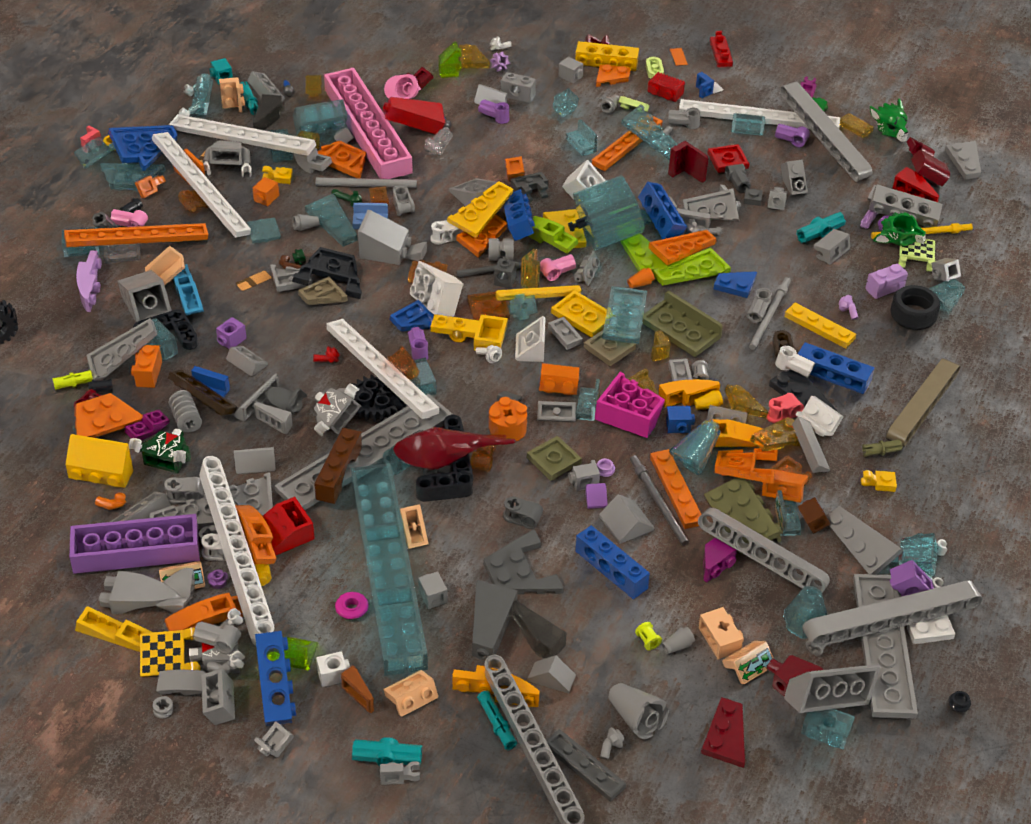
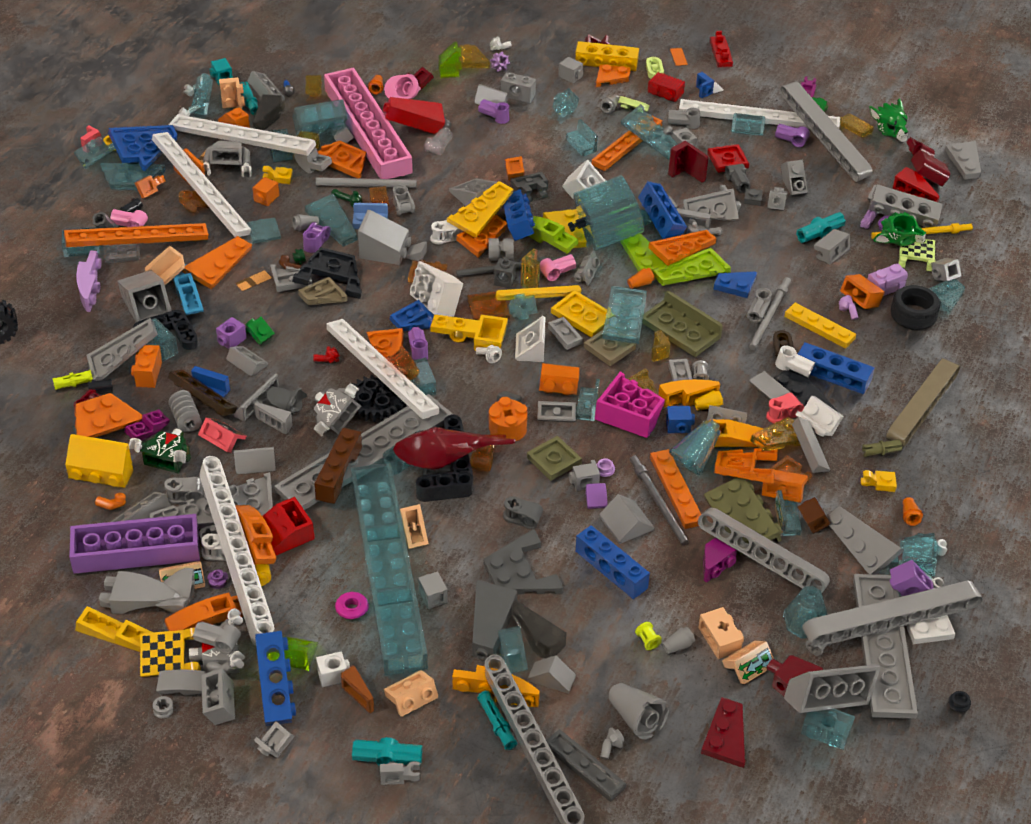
clear yellow wing [725,384,769,419] -> none
none -> orange wing [182,236,252,290]
none -> coral panel [198,418,247,453]
none -> orange slope [218,107,250,128]
none -> green bracket [245,316,275,345]
none -> medium lavender piece [303,222,331,253]
none -> orange wing [367,328,404,372]
none -> orange cone [368,75,384,94]
none -> clear light blue slope [498,626,528,673]
none -> light grey brick [671,128,697,147]
none -> light grey slope [749,371,791,400]
none -> orange brick [840,274,885,309]
none -> orange cone [902,497,923,526]

